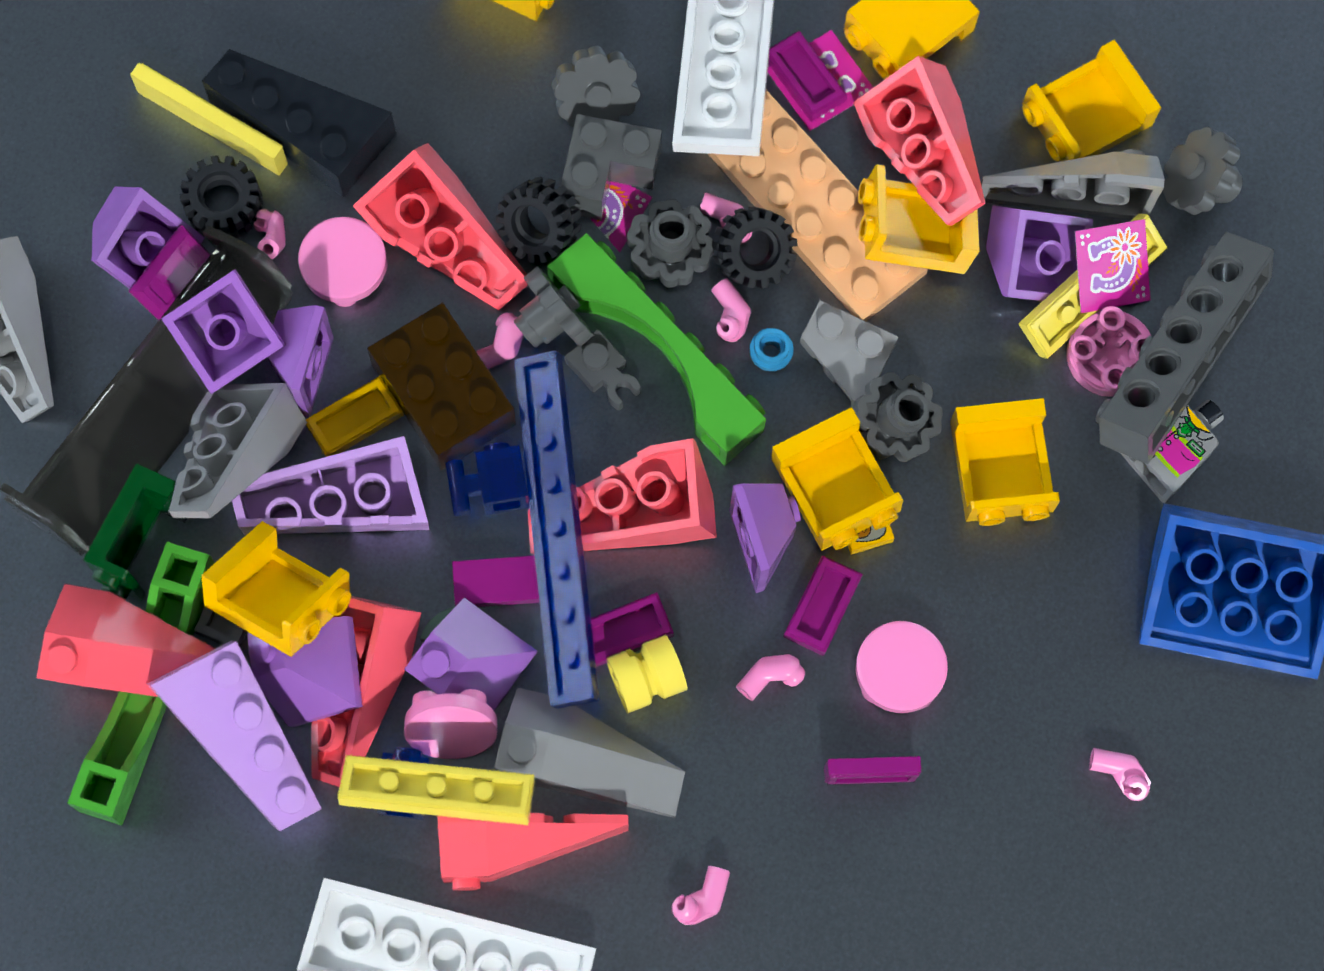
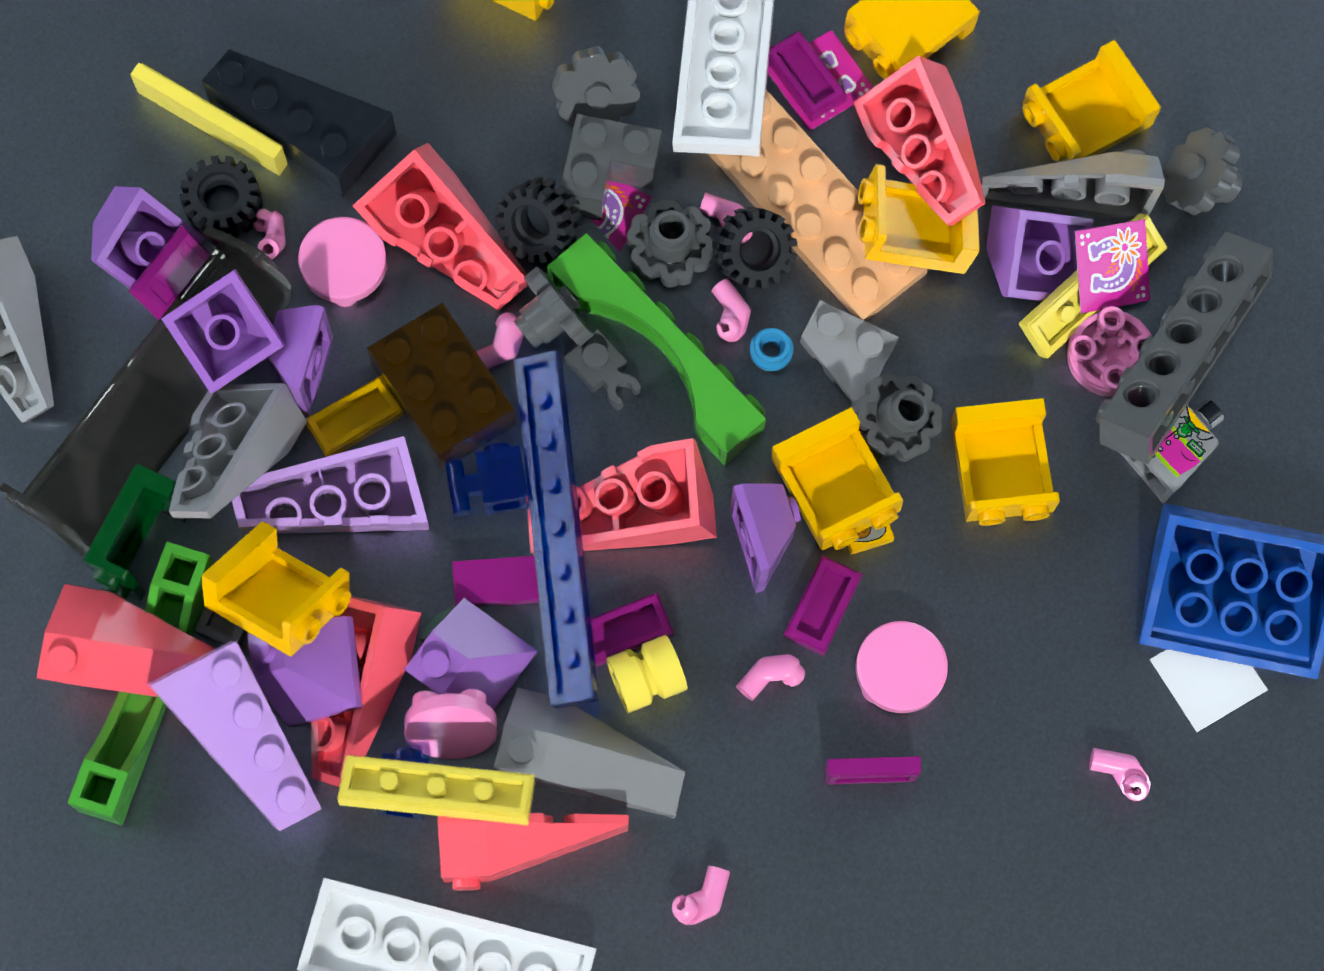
none -> white sticker [1149,649,1268,732]

